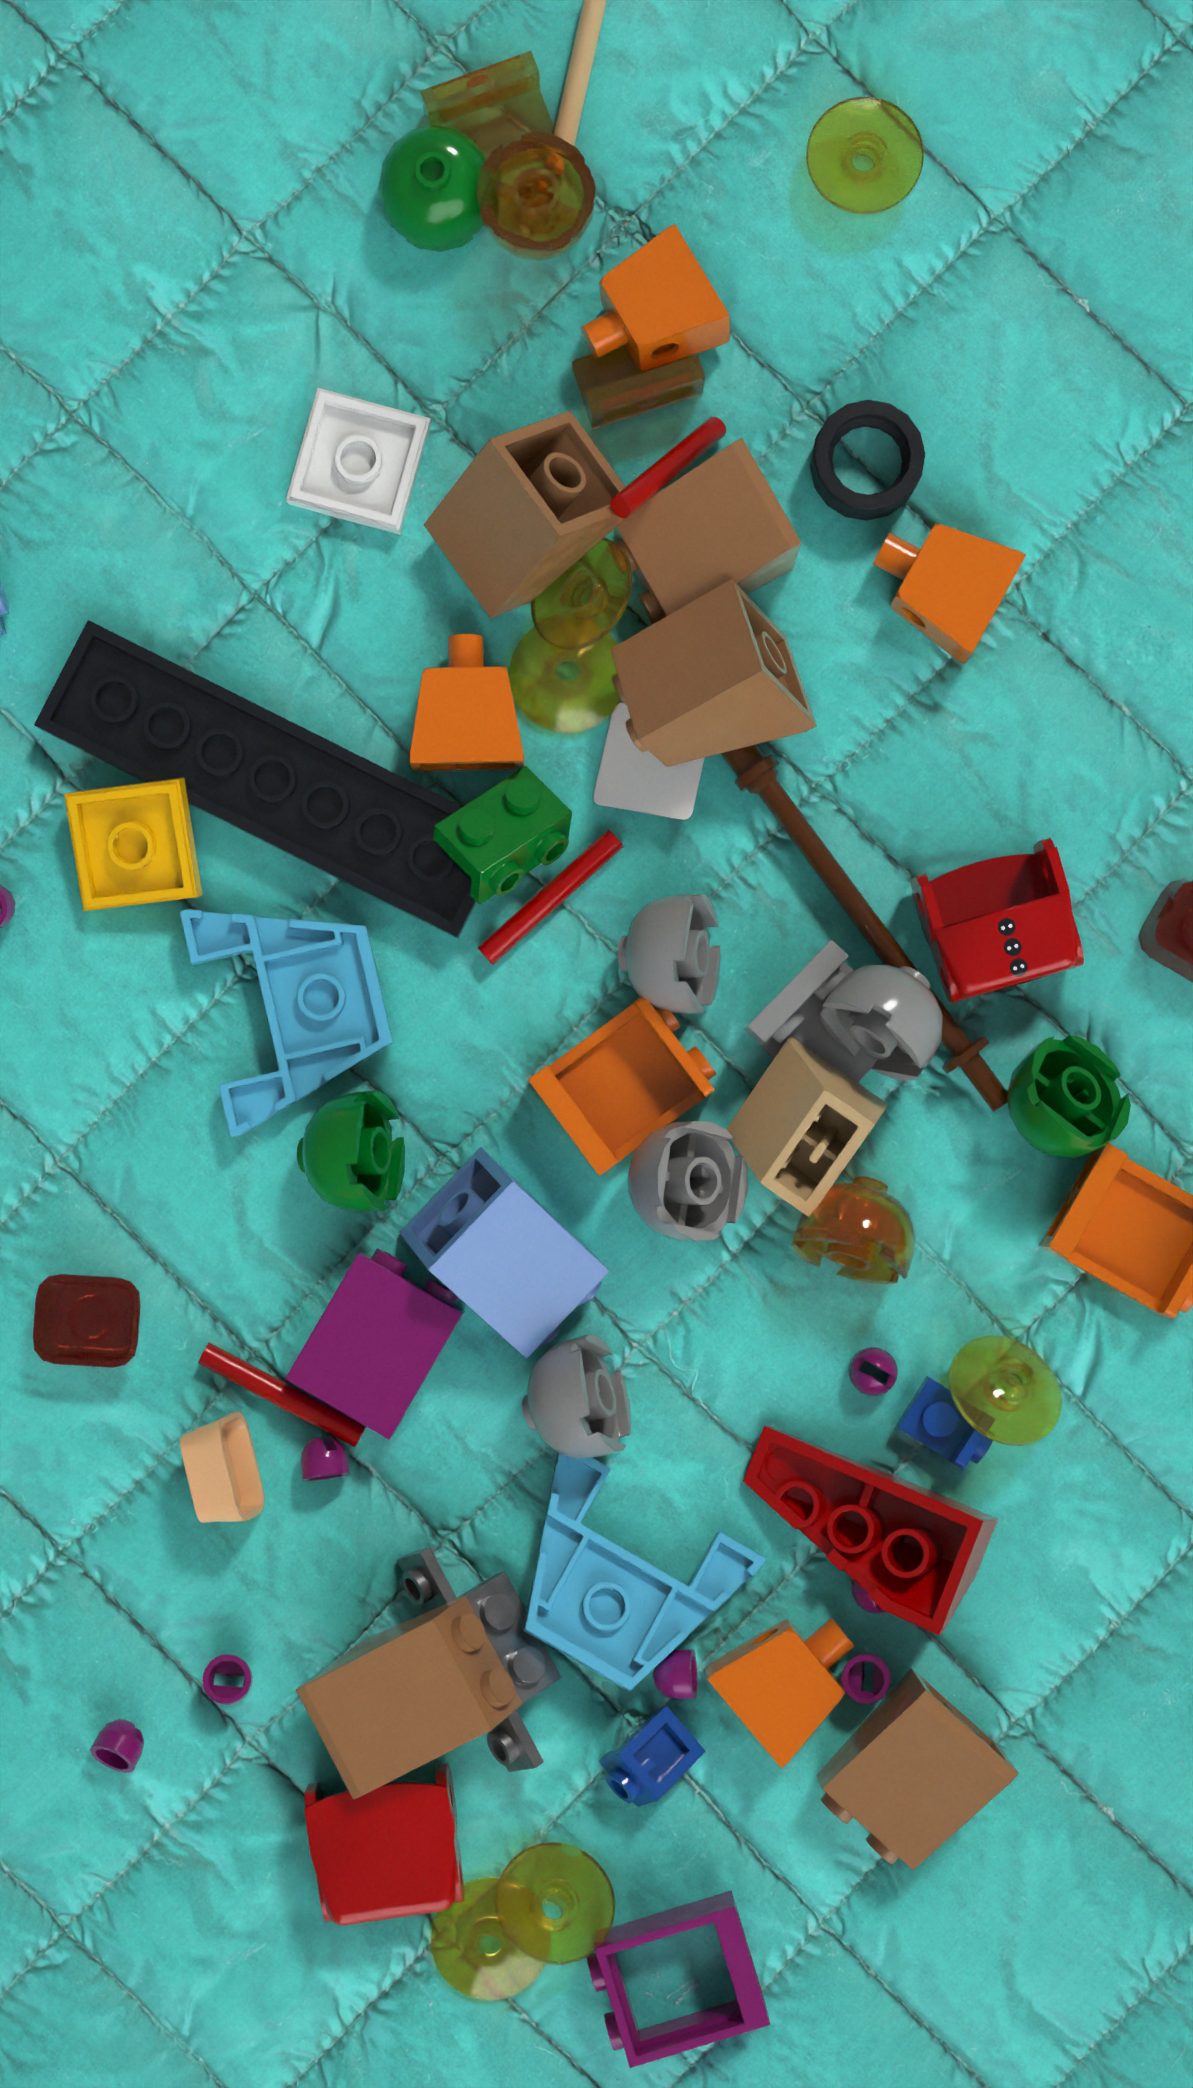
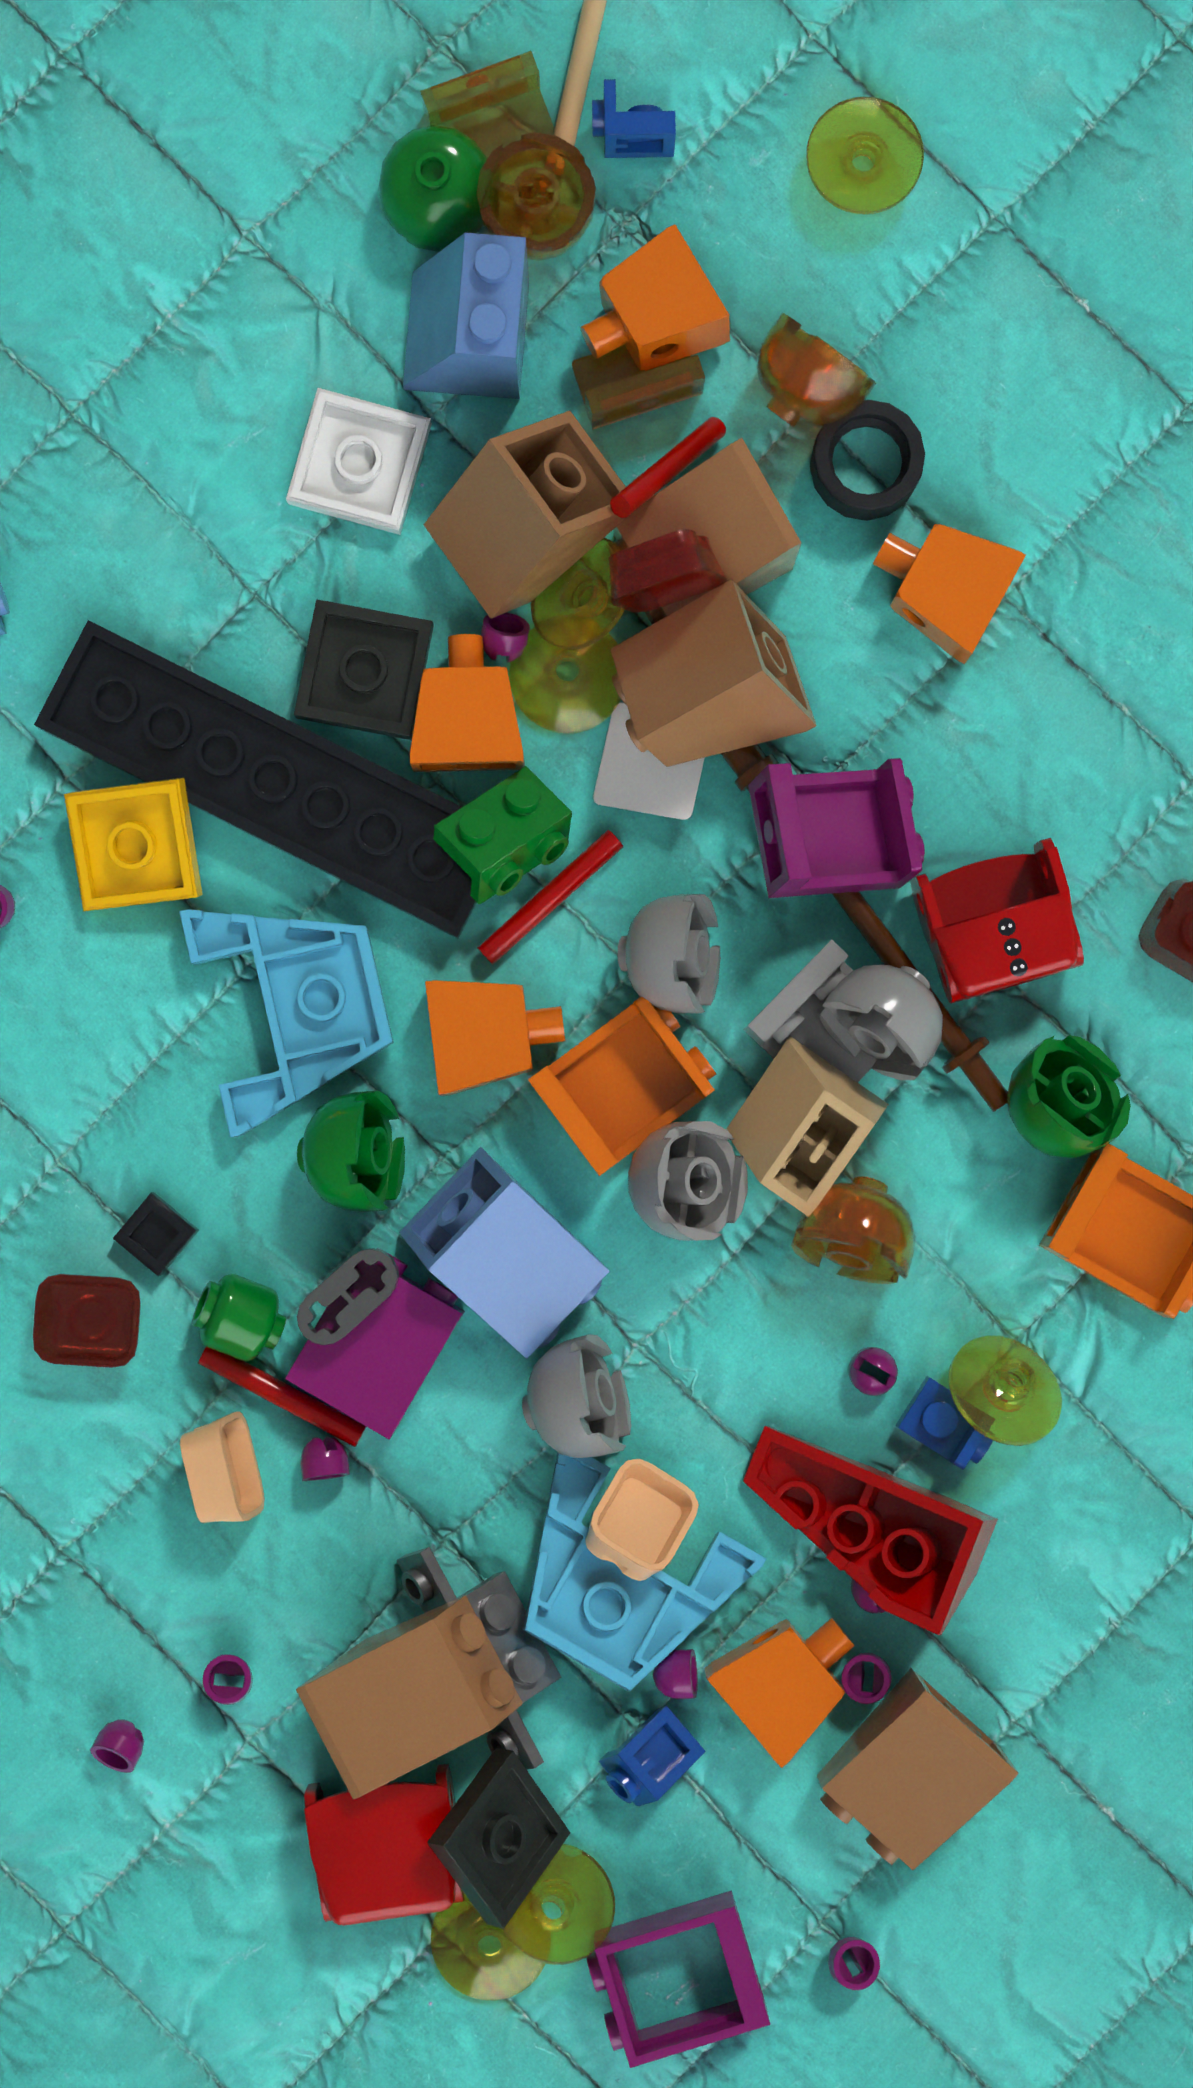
none -> black tile [113,1192,199,1276]
none -> green head [192,1274,286,1361]
none -> pearl dark grey plate [294,599,434,740]
none -> dark grey beam [297,1248,399,1345]
none -> medium blue slope [403,233,529,399]
none -> orange torso [425,980,565,1096]
none -> pearl dark grey plate [427,1748,571,1929]
none -> magenta hinge [481,612,530,662]
none -> light nougat piece [585,1459,699,1581]
none -> blue bracket [592,79,676,158]
none -> clear red piece [608,529,727,613]
none -> magenta panel [748,758,925,898]
none -> clear orange cylinder [756,312,877,427]
none -> magenta hinge [828,1937,880,1990]

